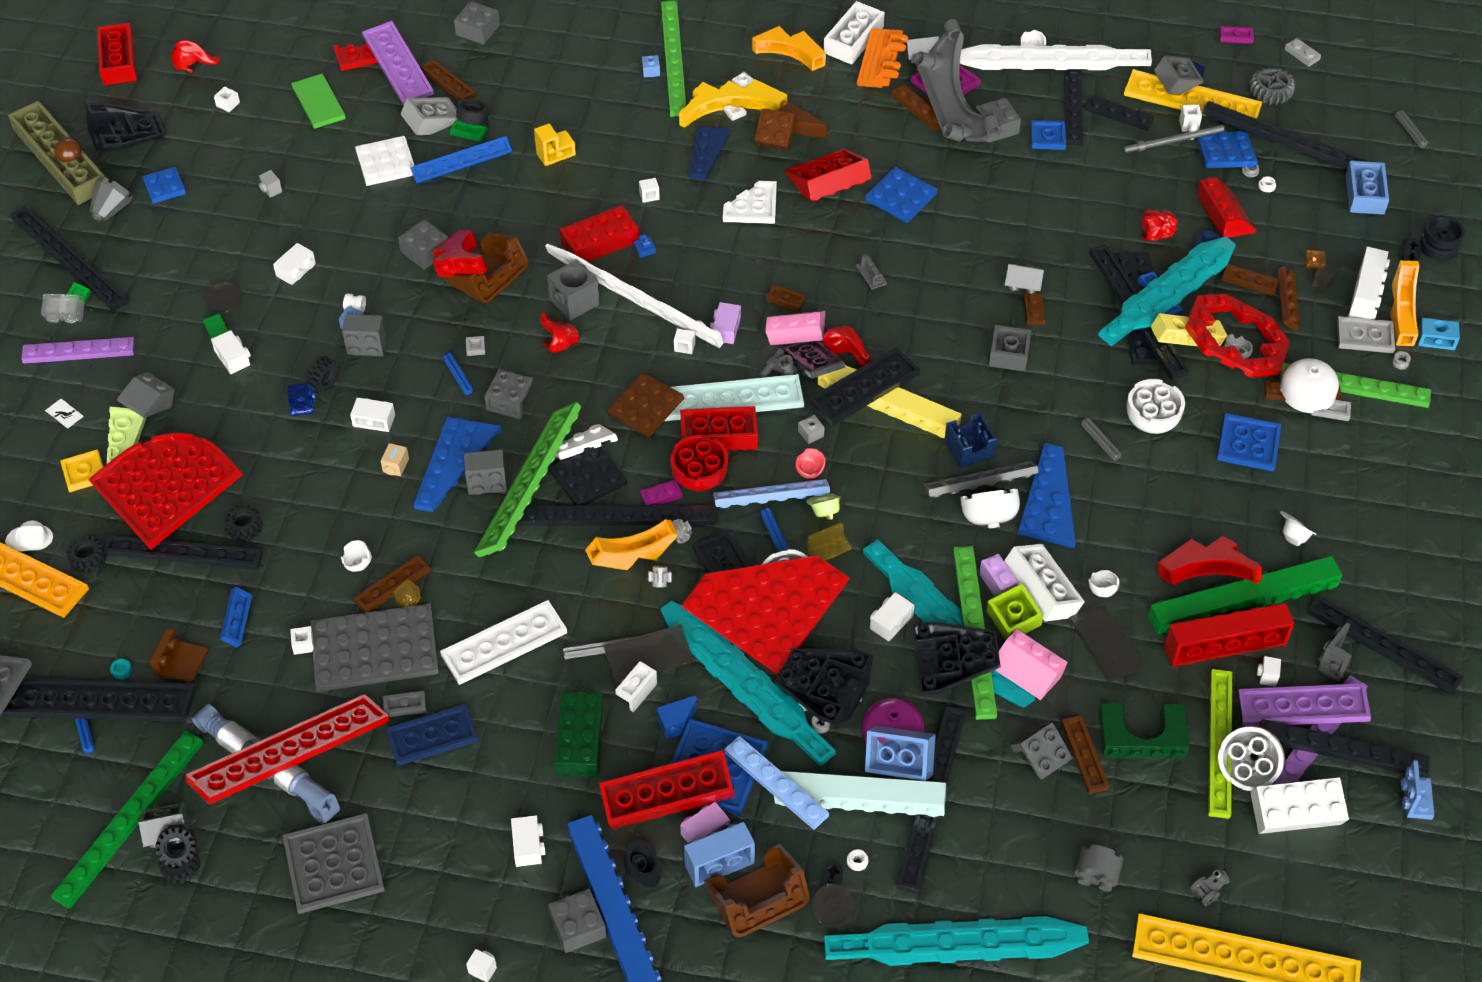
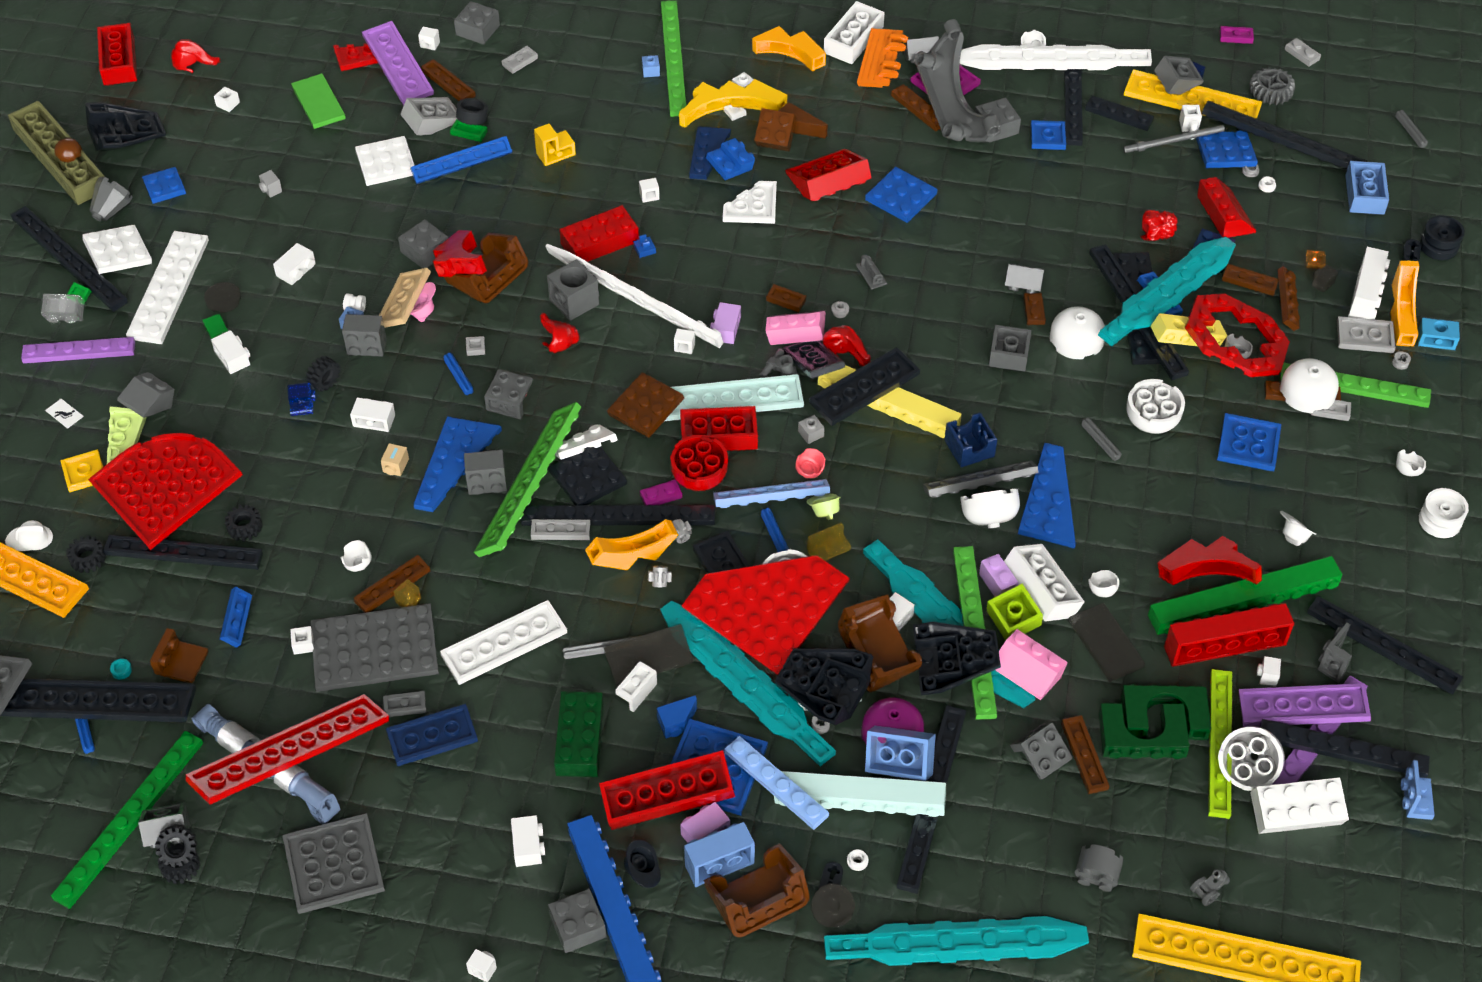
none -> white plate [82,225,152,274]
none -> white plate [126,231,209,344]
none -> tan tile [379,268,431,328]
none -> bright pink piece [410,282,436,322]
none -> white plate [418,27,440,50]
none -> light grey plate [502,46,538,74]
none -> light grey plate [531,519,591,540]
none -> blue plate [706,138,755,180]
none -> light grey plate [831,301,849,318]
none -> reddish brown windscreen [838,594,922,692]
none -> white cylinder [1050,307,1105,359]
none -> dark green arch [1121,684,1211,740]
none -> white hair [1396,449,1426,477]
none -> white wheel [1419,488,1469,538]

